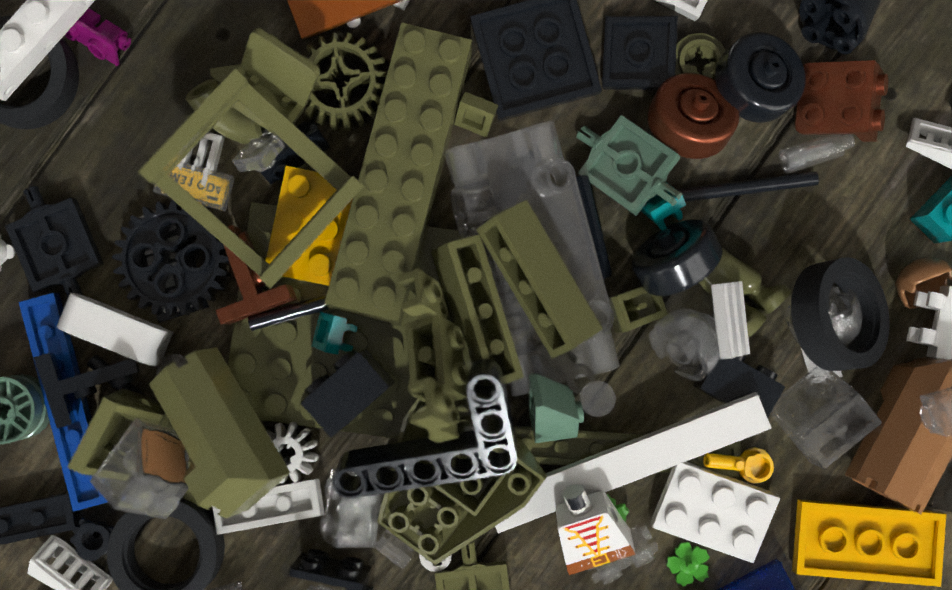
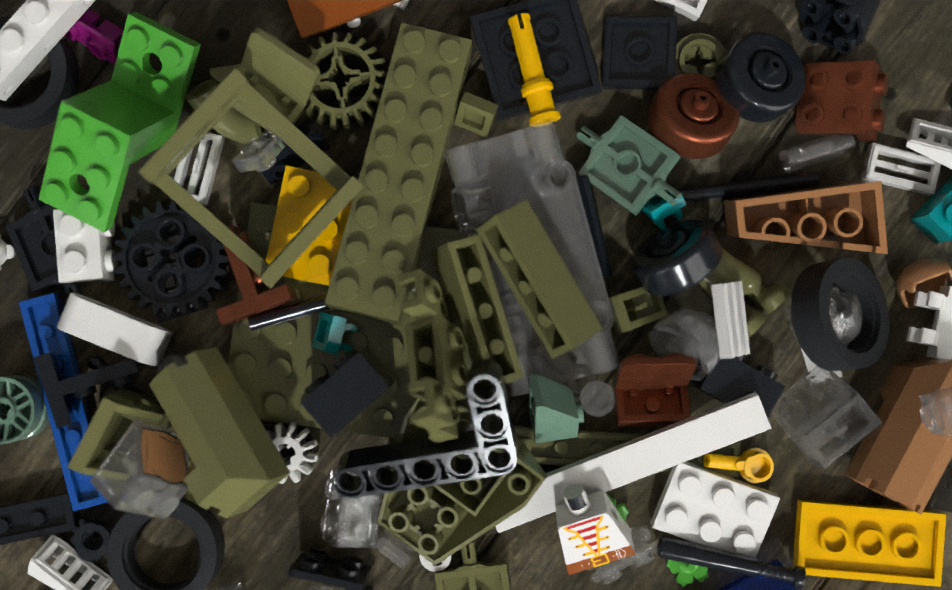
clear tile [153,162,235,212] -> none
white plate [212,479,325,535] -> none
none -> bright green bracket [39,11,201,232]
none -> white bracket [53,209,118,283]
none -> yellow pin [507,13,561,127]
none -> copper bracket [613,353,697,427]
none -> black piece [657,536,806,589]
none -> medium nougat wedge [723,181,888,254]
none -> white tile [860,143,941,195]

